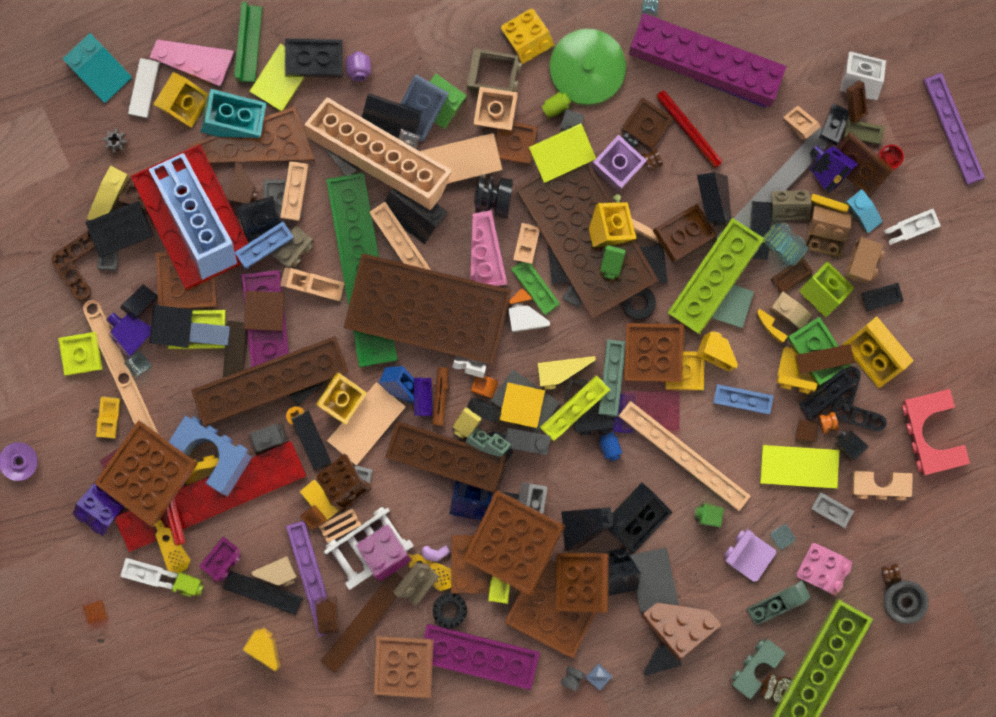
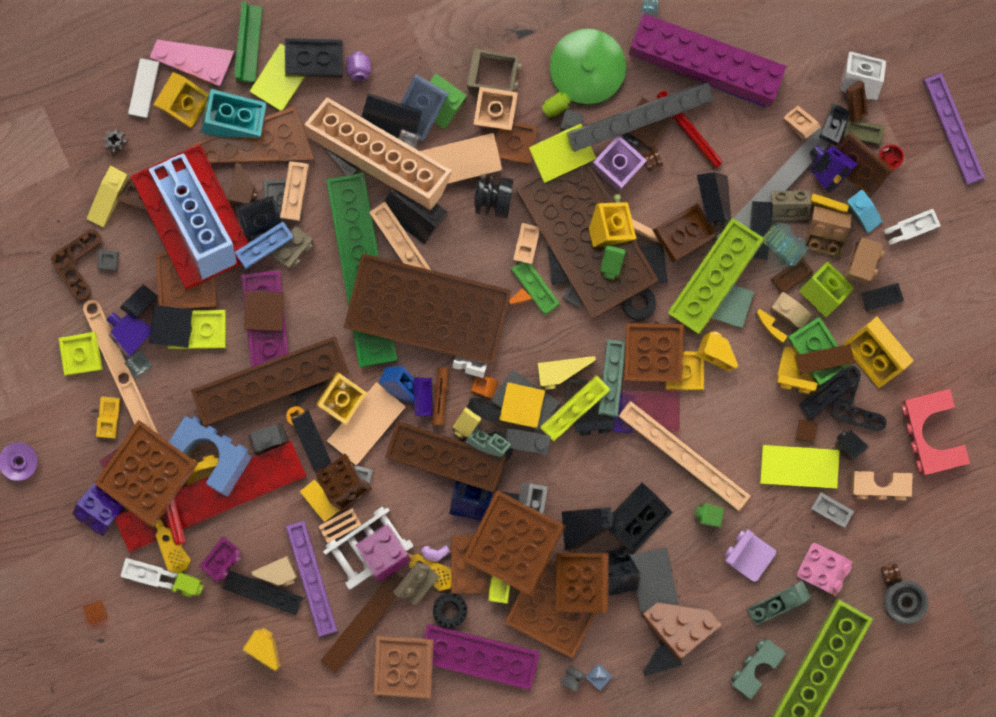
teal slope [63,33,133,103] -> none
black tile [85,201,154,258] -> none
sand blue tile [189,323,230,346] -> none
dark brown tile [223,321,247,378] -> none
light nougat slope [280,268,345,301] -> none
dark orange tile [300,505,327,530] -> none
reddish brown torso [316,596,340,635] -> none
bright pink wing [470,210,507,286] -> none
yellow bracket [501,9,555,64] -> none
white slope [508,303,550,333] -> none
blue brick [599,432,623,462] -> none
medium blue plate [713,384,774,415] -> none
reddish brown animal [761,672,791,702] -> none
clear light blue tile [770,523,796,550] -> none
orange wheel [819,412,839,434] -> none
none -> dark grey plate [567,82,713,152]

